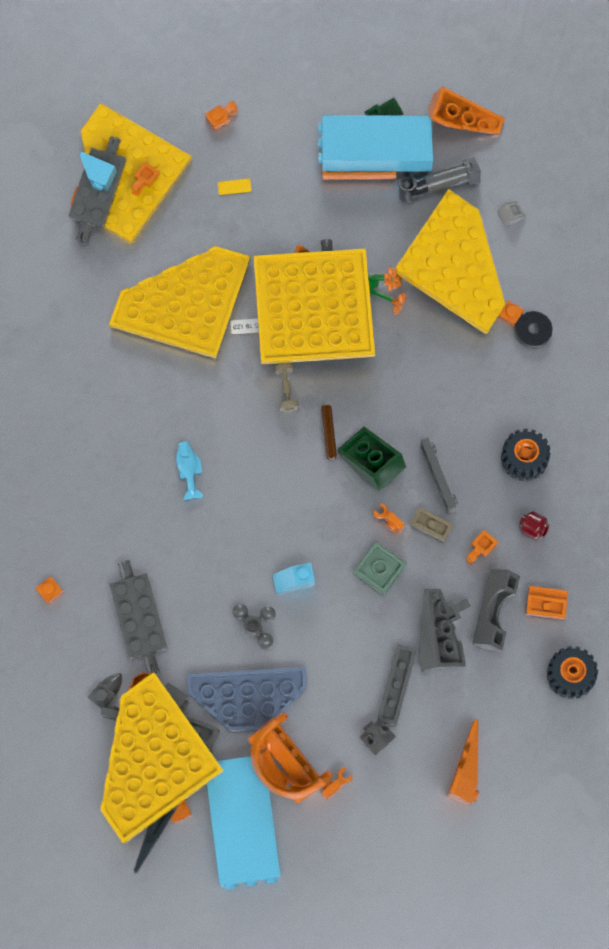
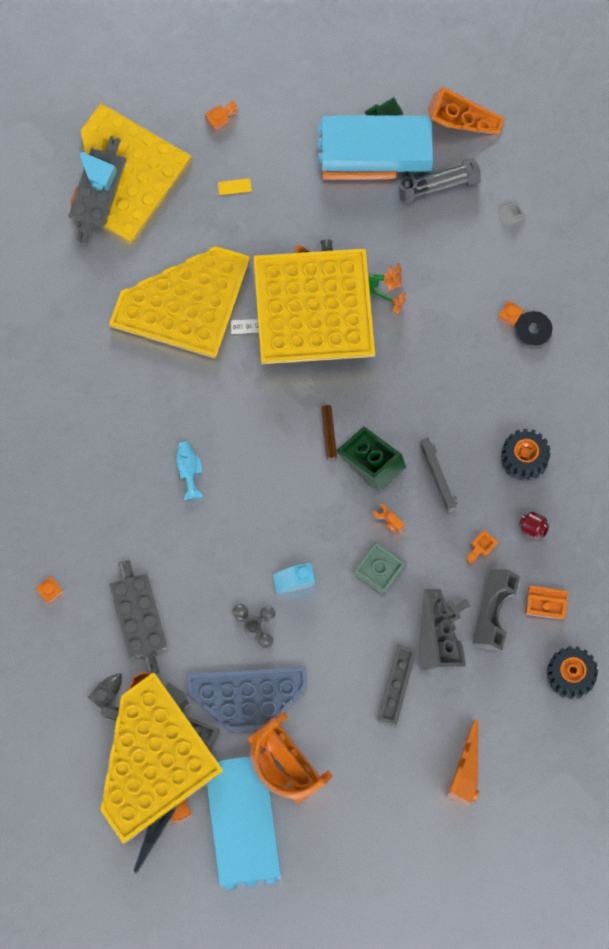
orange plate [131,162,160,197] -> none
dark tan wheel [275,363,299,412] -> none
orange plate [321,767,353,800] -> none
dark grey brick [360,719,396,755] -> none
yellow plate [395,189,505,334] -> none
dark tan plate [410,507,453,543] -> none

